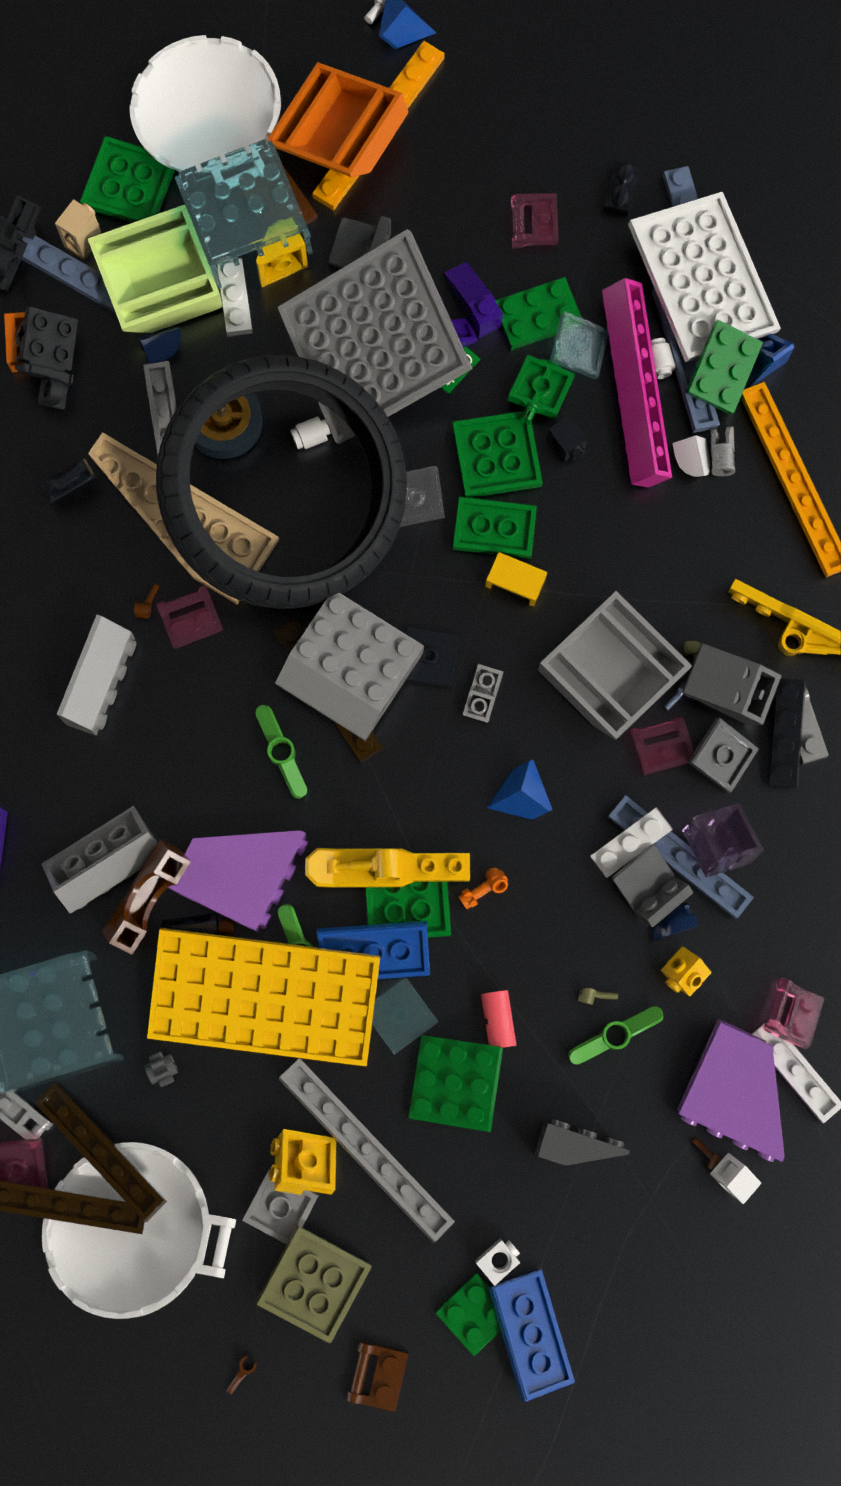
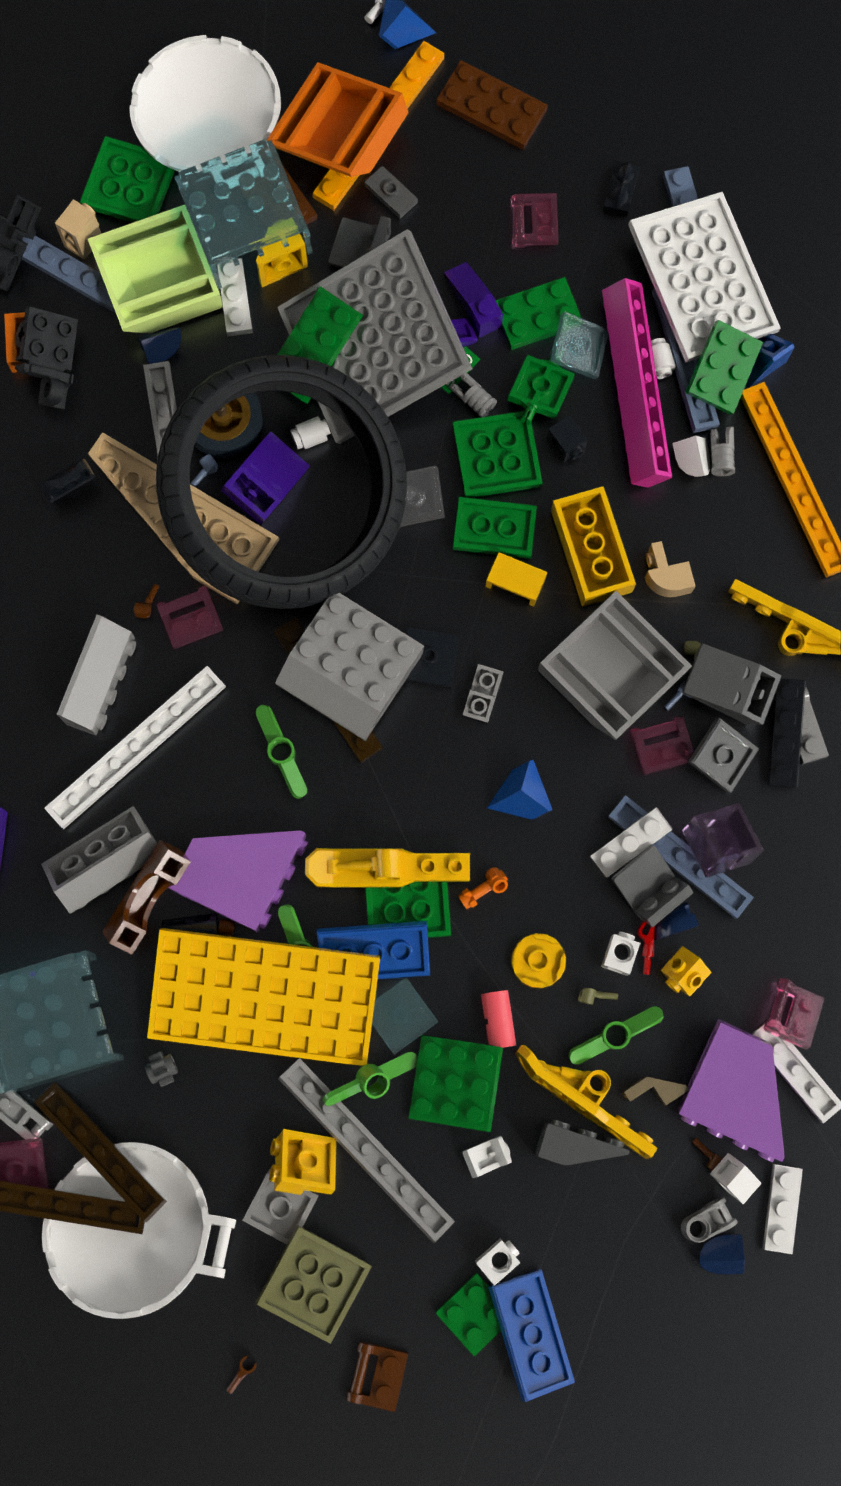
none -> white plate [45,666,226,829]
none -> sand blue hand [190,454,218,487]
none -> dark purple slope [221,431,310,525]
none -> green plate [277,286,363,404]
none -> bright green piece [323,1052,418,1106]
none -> dark grey plate [364,166,418,219]
none -> reddish brown plate [436,60,548,150]
none -> light grey hinge [449,373,497,417]
none -> white bracket [462,1136,512,1178]
none -> yellow tile [511,933,566,988]
none -> yellow piece [515,1045,658,1159]
none -> yellow brick [551,486,636,607]
none -> white brick [601,932,640,976]
none -> dark tan slope [621,1077,689,1105]
none -> red hand [638,922,655,975]
none -> tan brick [645,541,695,597]
none -> light grey piece [681,1197,738,1243]
none -> dark blue brick [699,1234,745,1274]
none -> white plate [762,1164,803,1254]

